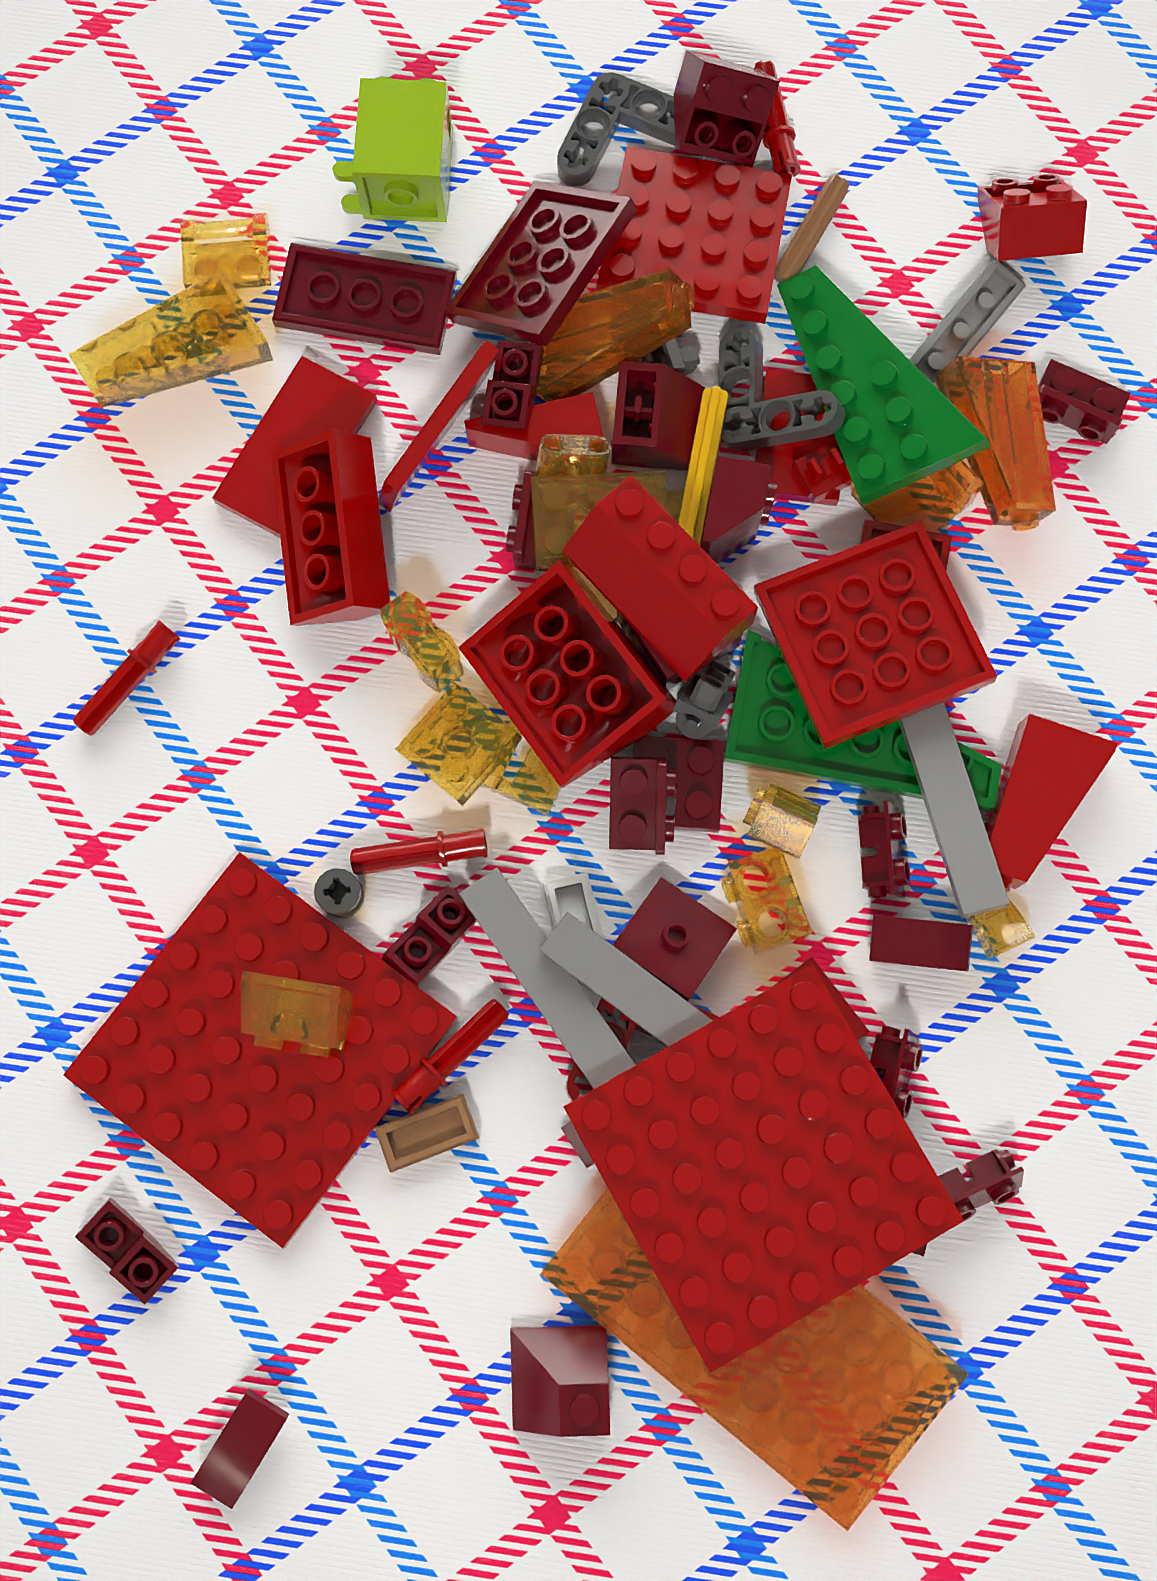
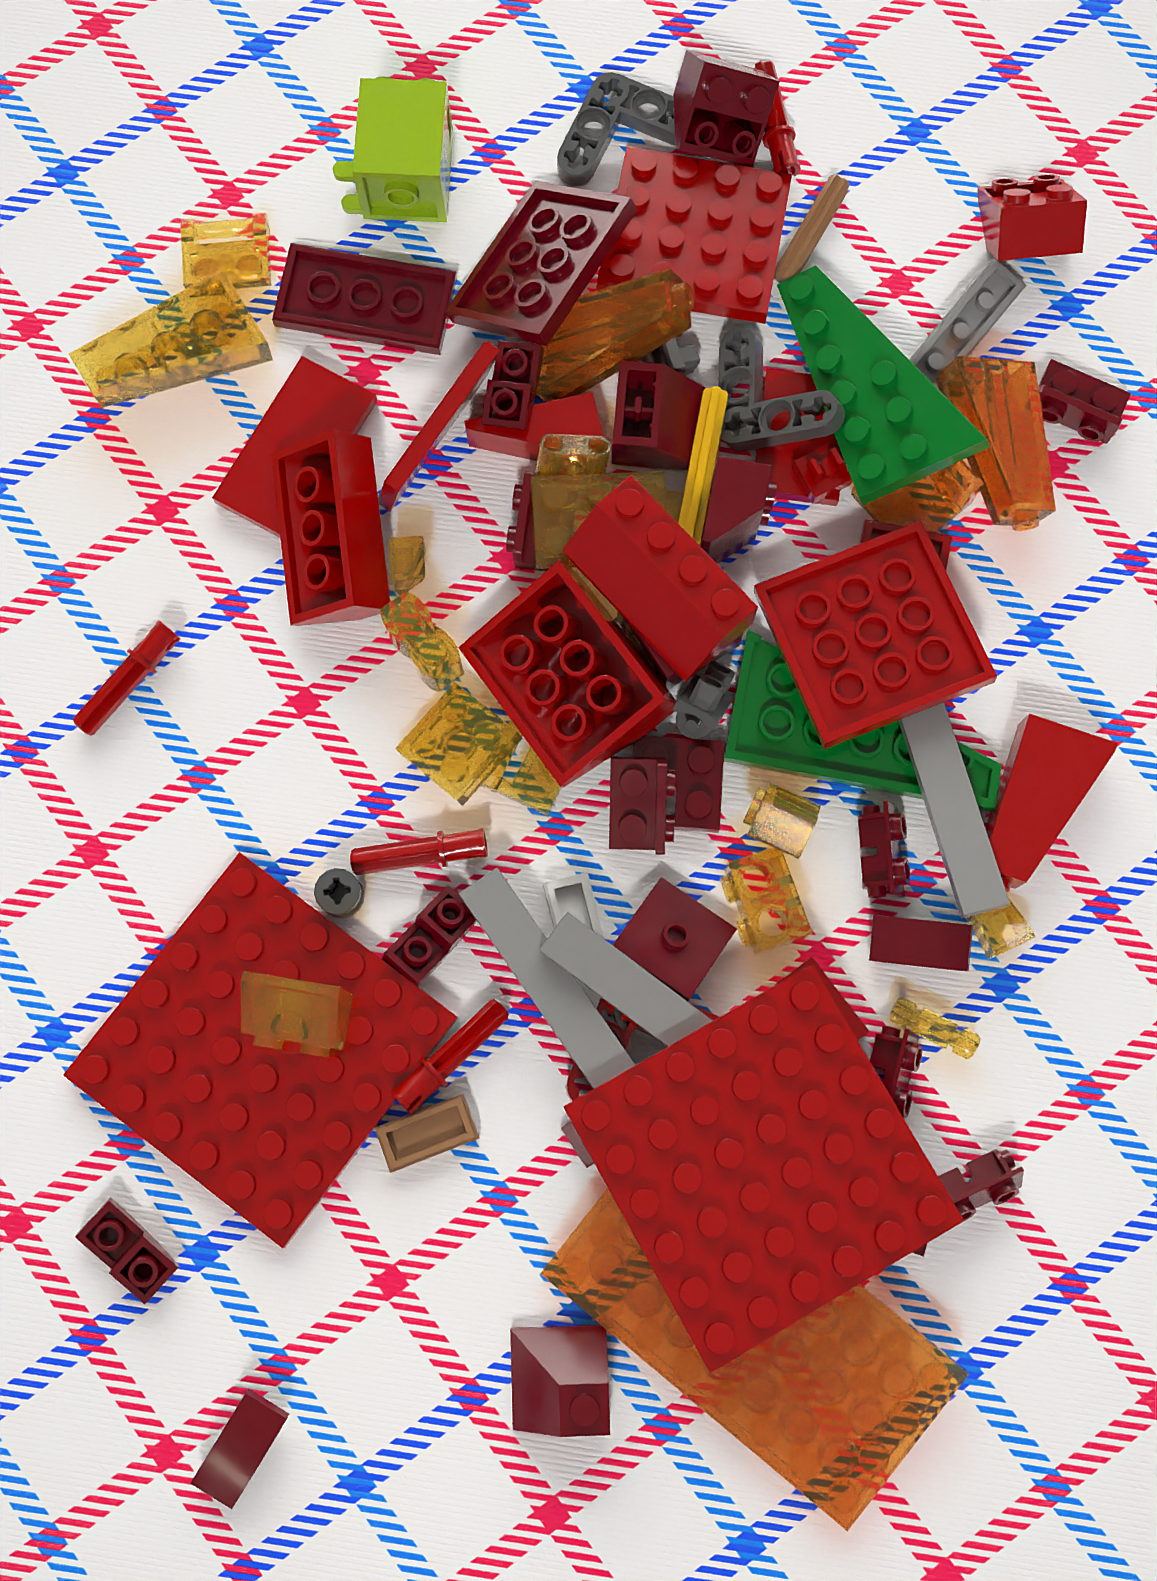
none -> clear yellow slope [388,535,427,595]
none -> clear yellow axle [889,997,981,1059]

